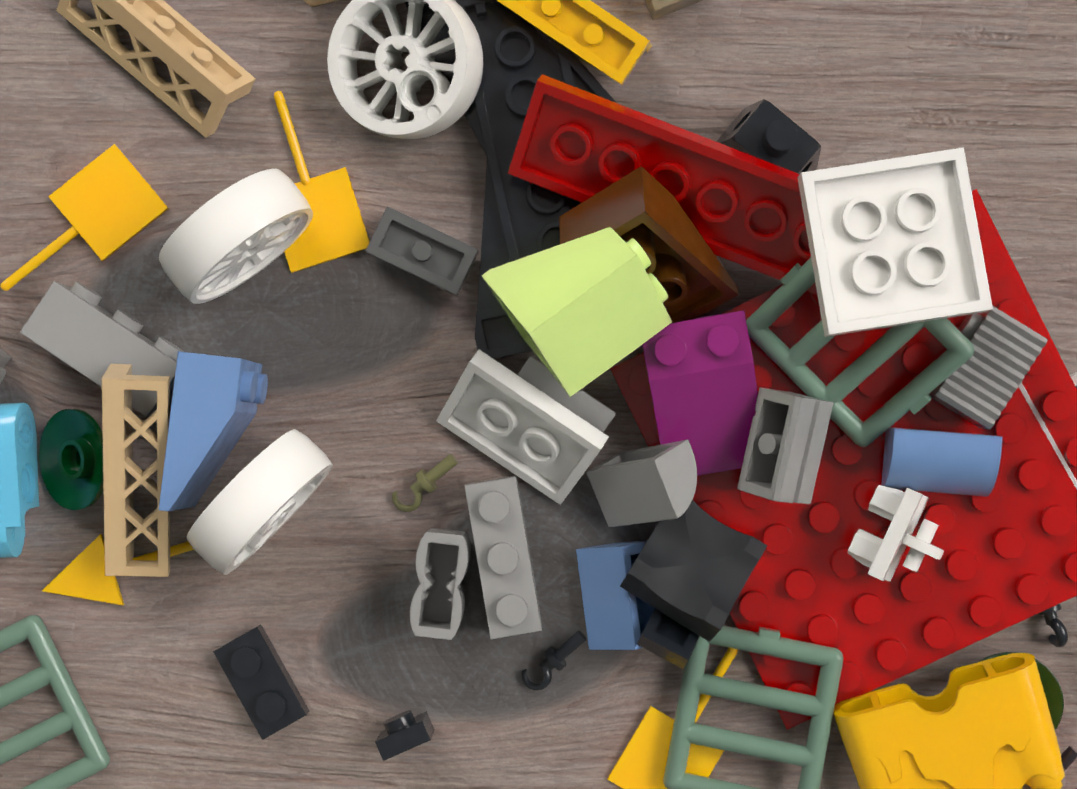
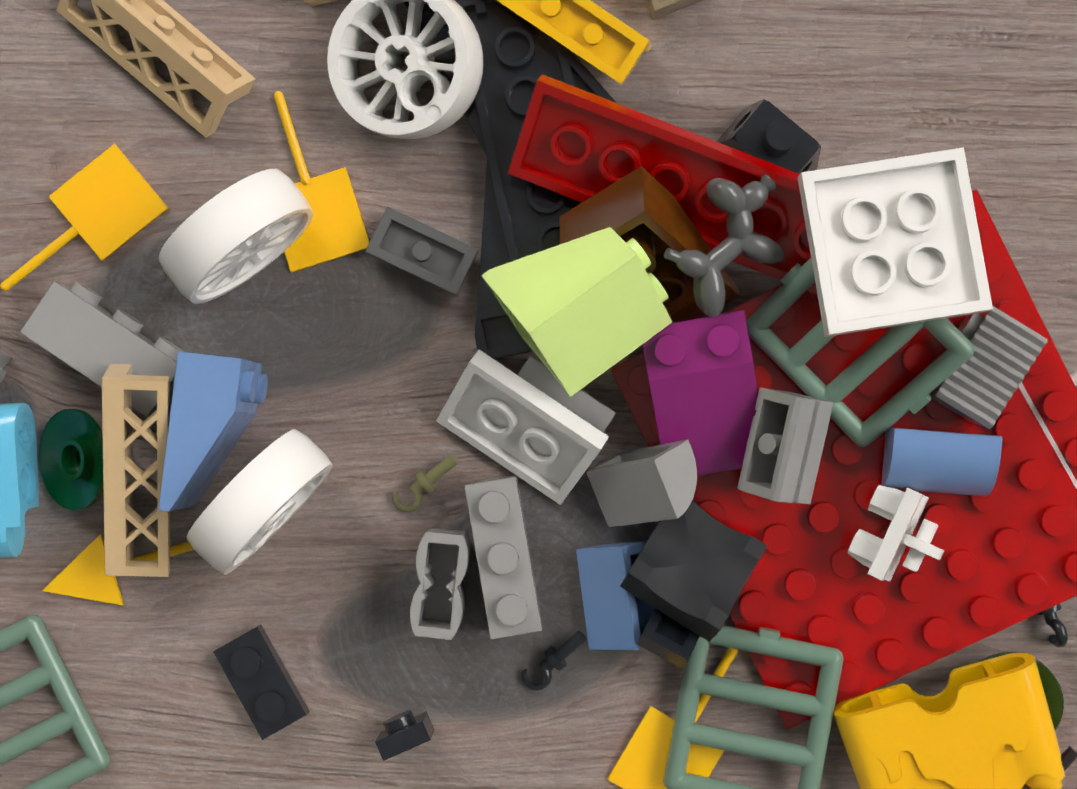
none -> dark grey piece [664,174,784,318]

